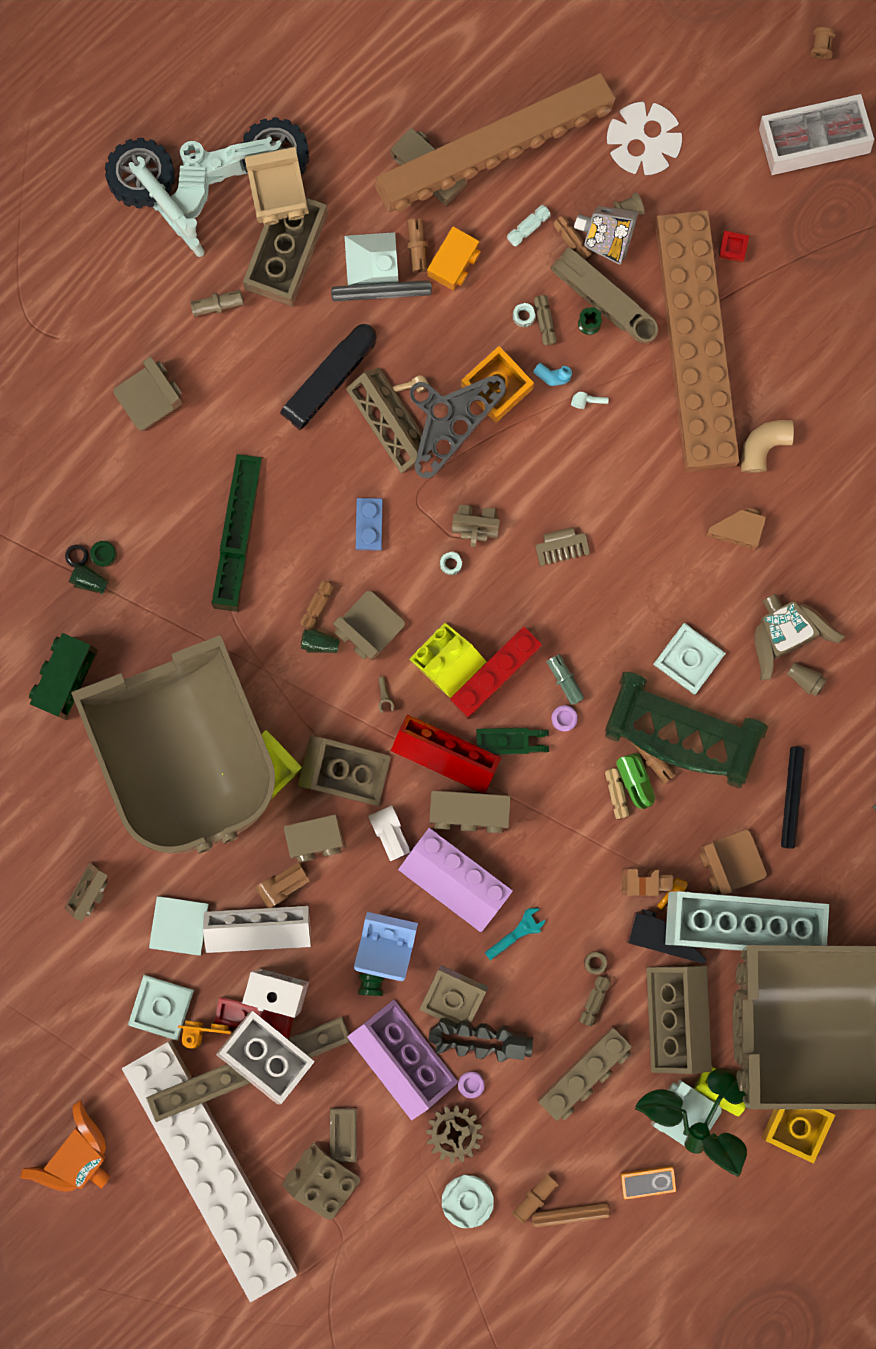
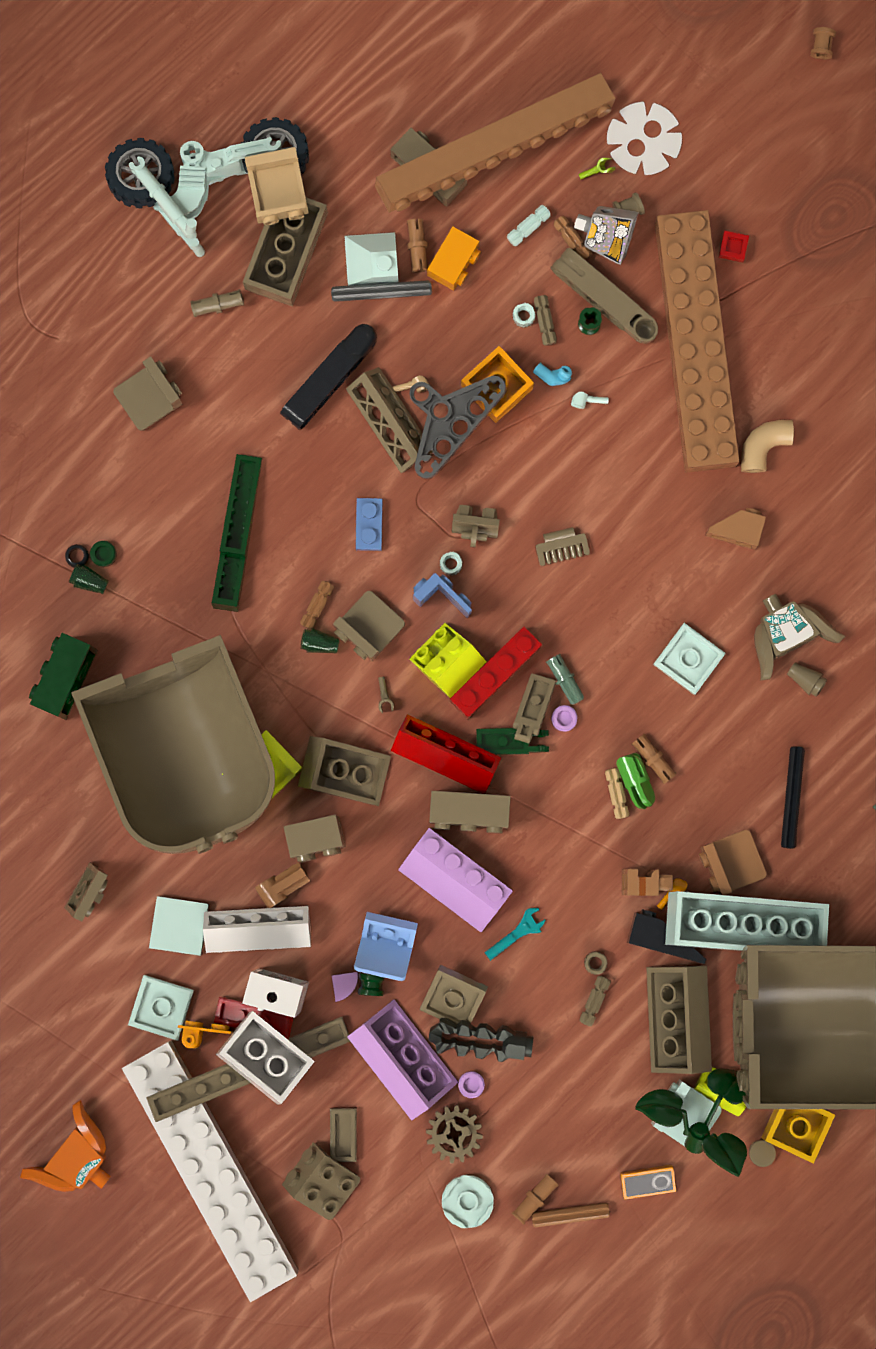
white piece [368,805,410,861] -> none
dark tan brick [537,1026,632,1121] -> none
clear green piece [605,672,768,788] -> none
brick [759,94,874,175] -> none
none -> lavender tile [332,972,358,1002]
none -> medium blue bracket [413,573,472,618]
none -> dark tan hinge [513,673,556,744]
none -> lime hand [579,158,616,180]
none -> dark tan tile [749,1139,776,1167]

